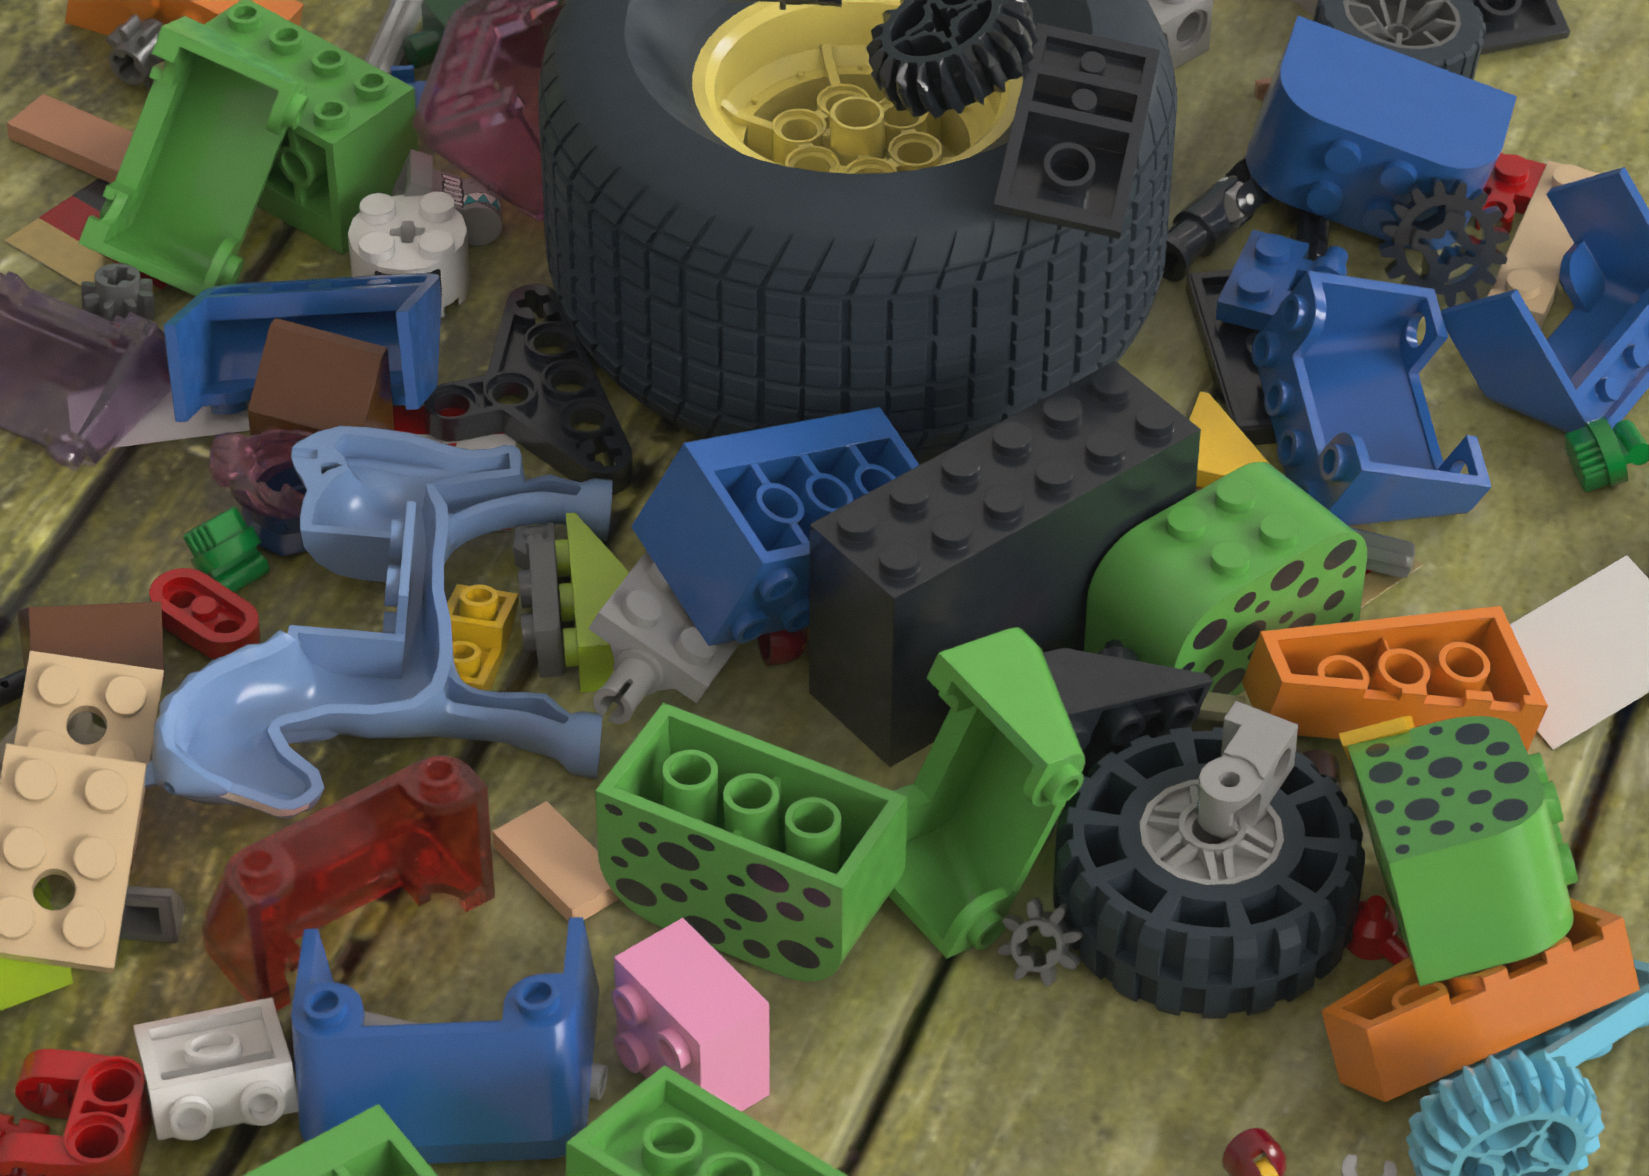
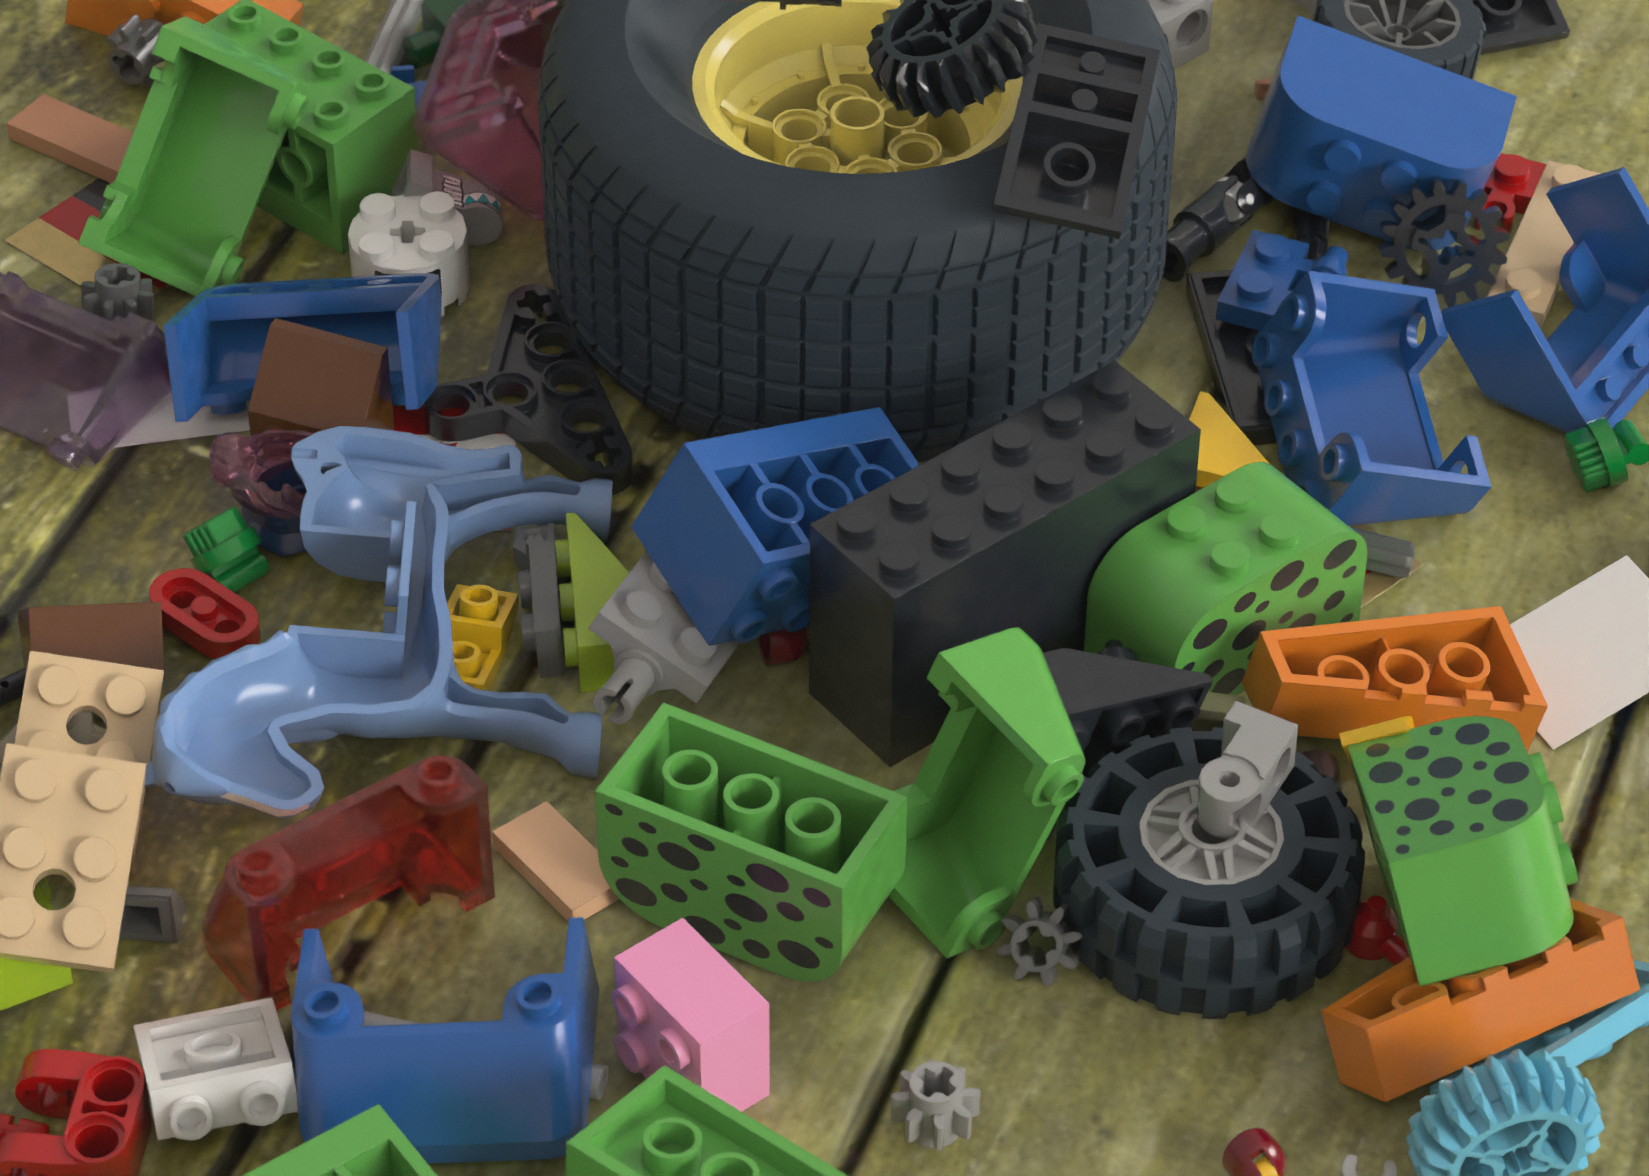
none -> light grey gear [891,1059,980,1150]

